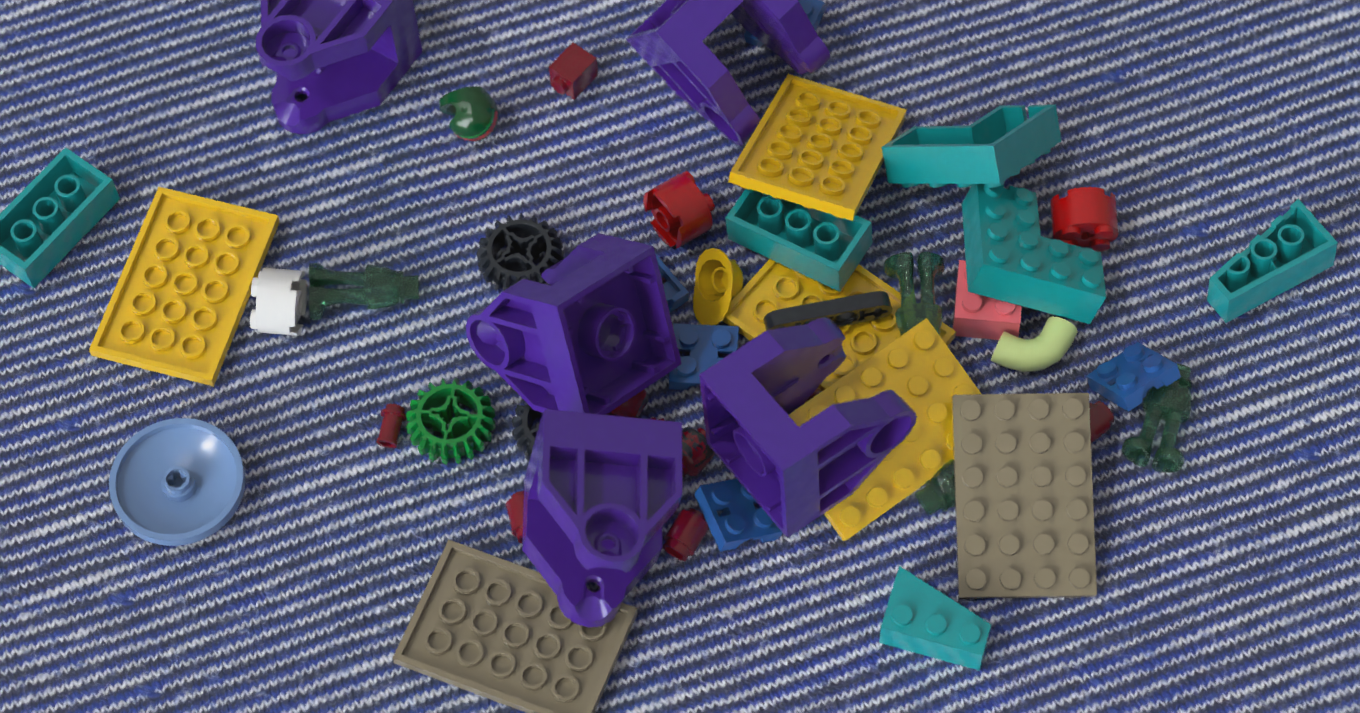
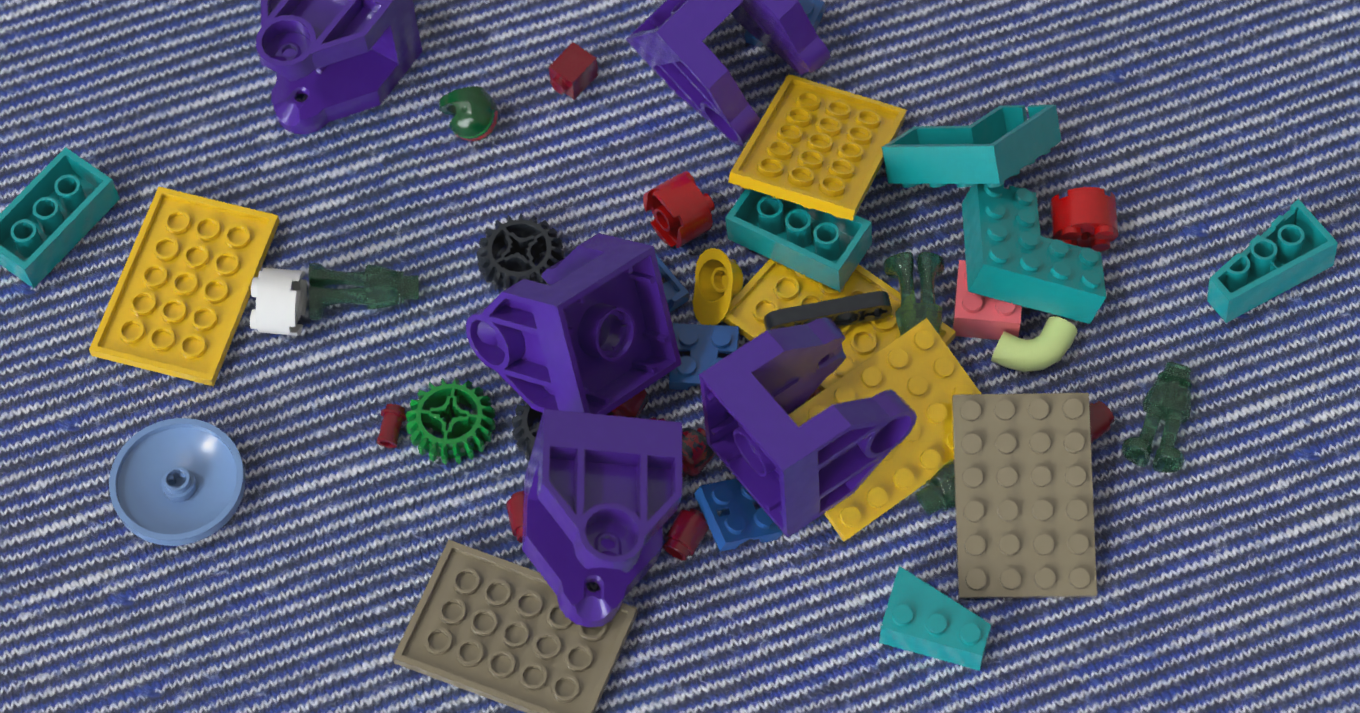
blue brick [1086,342,1181,412] -> none

